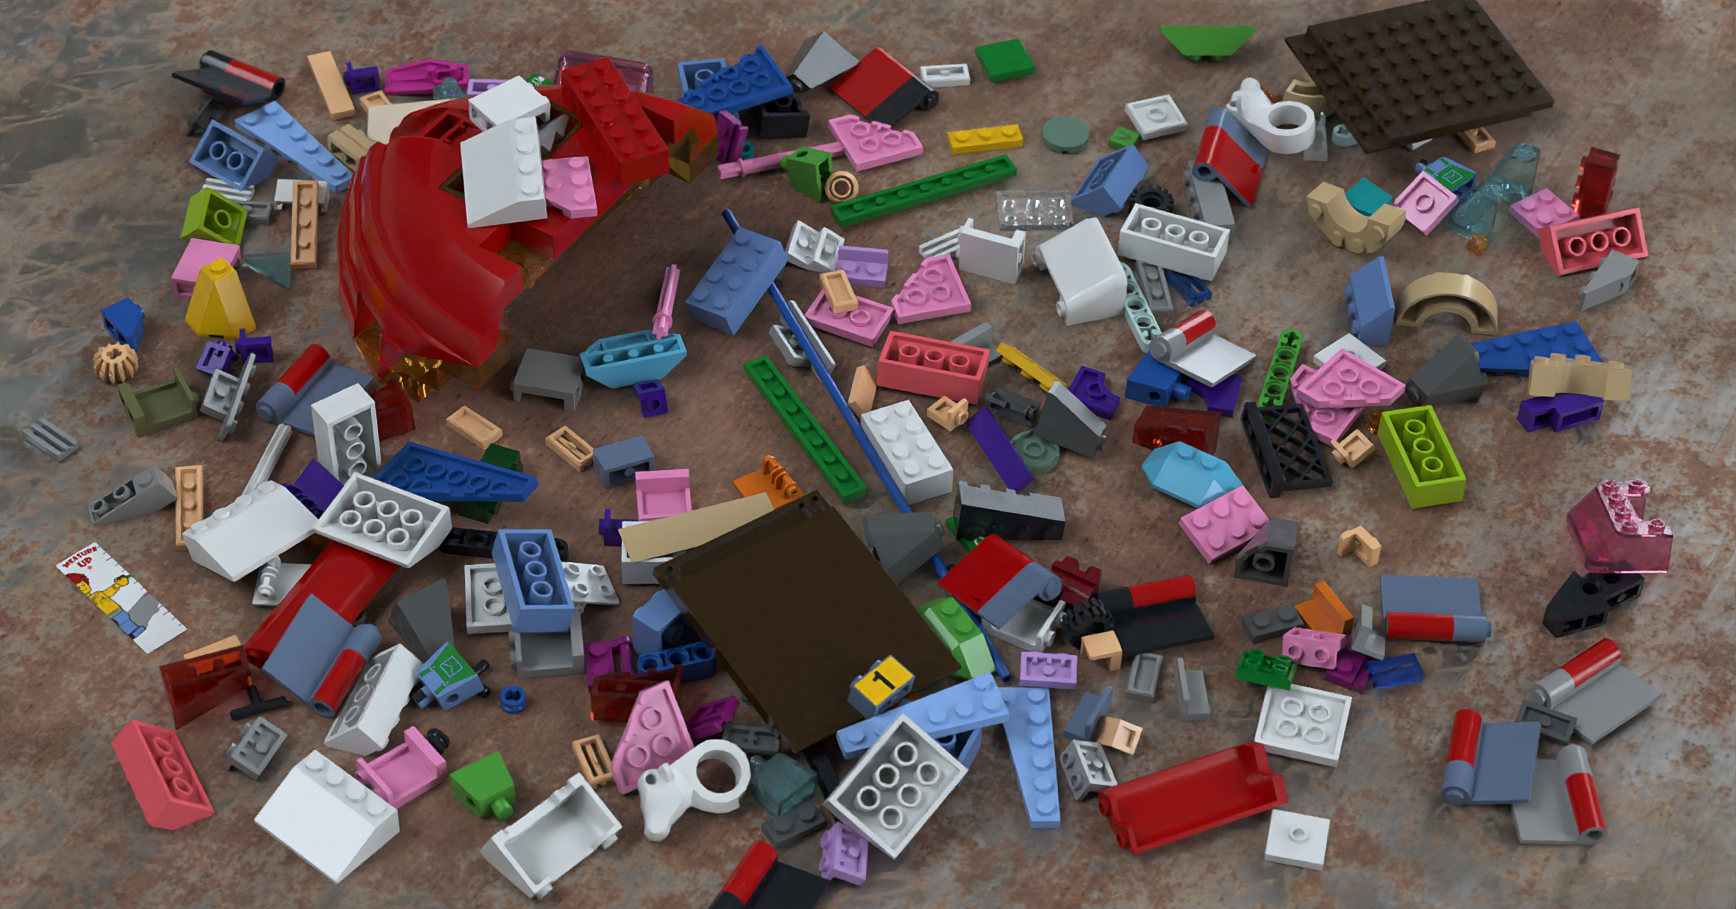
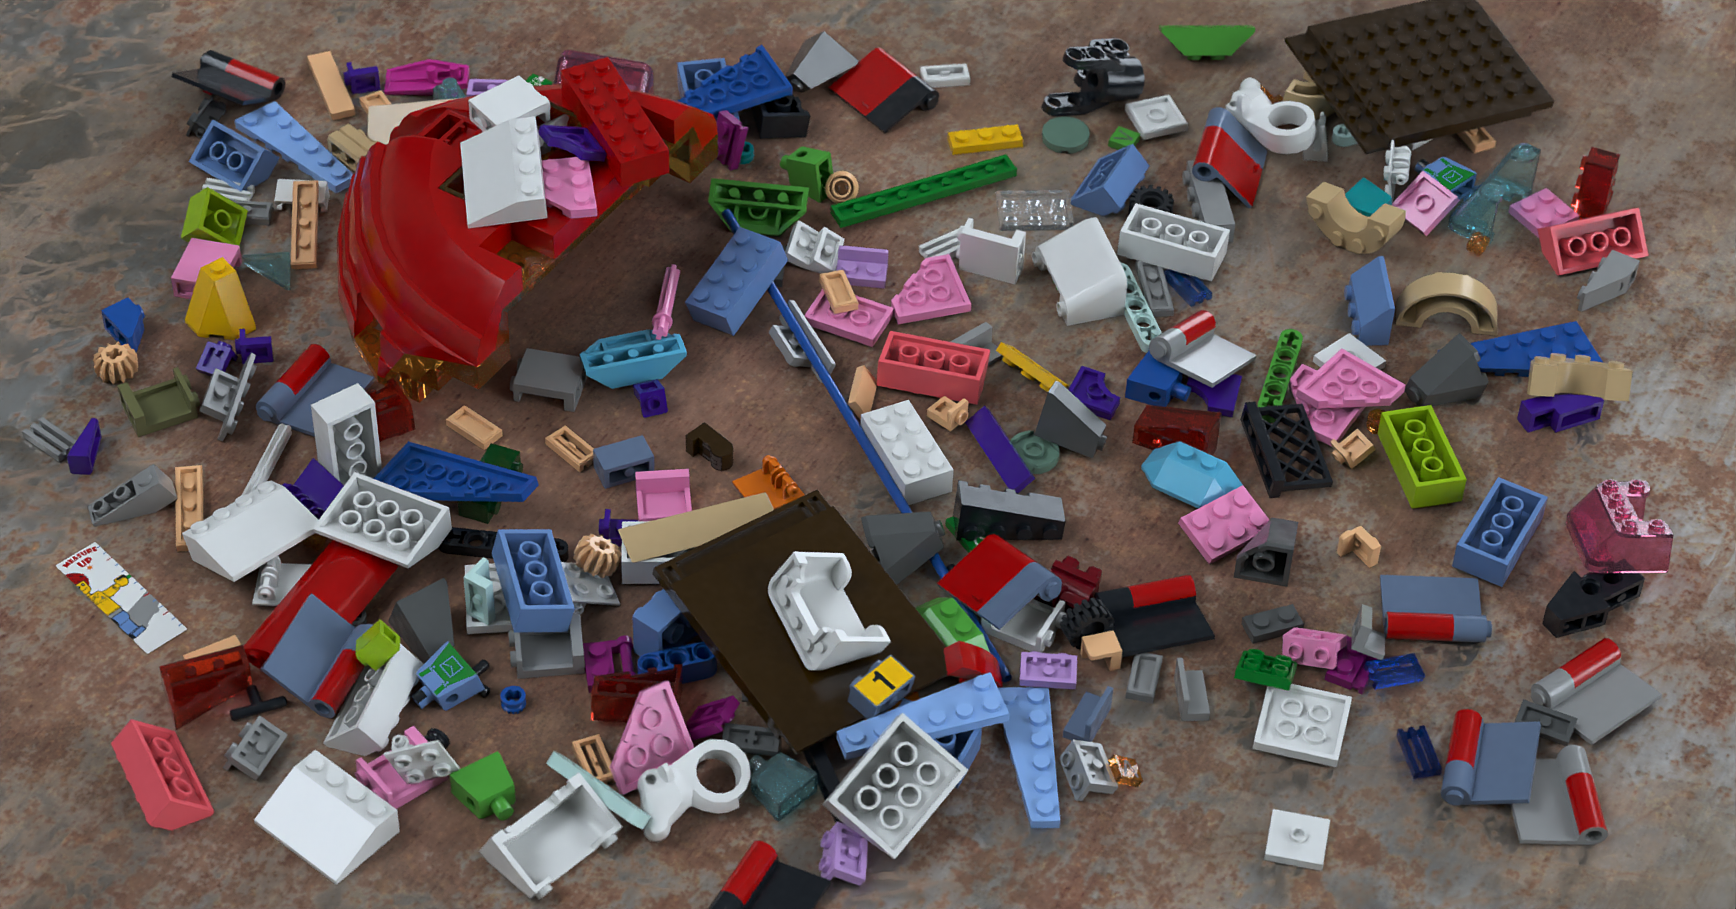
bright pink axle [717,142,844,180] -> none
green plate [744,355,867,504] -> none
dark grey plate [761,800,826,851] -> none
bright pink plate [828,114,923,172] -> none
green tile [975,38,1035,82] -> none
dark grey hinge [984,386,1041,427] -> none
light nougat panel [1093,715,1142,755] -> none
red cylinder [1098,740,1289,855] -> none
orange panel [1295,581,1354,636] -> none
none -> dark purple slope [67,418,102,475]
none -> lime brick [355,619,400,671]
none -> white hinge [384,735,460,784]
none -> light aqua panel [463,557,496,626]
none -> dark purple tile [538,125,607,161]
none -> light aqua beam [546,751,651,829]
none -> light nougat gear [573,534,622,578]
none -> dark brown leg [685,422,734,471]
none -> bright green wedge [708,178,809,237]
none -> white windscreen [768,552,891,670]
none -> red slope [943,641,1003,687]
none -> black piece [1041,38,1145,116]
none -> clear orange tile [1108,754,1143,787]
none -> white hinge [1384,140,1411,203]
none -> clear blue tile [1396,725,1442,779]
none -> medium blue brick [1452,477,1548,587]

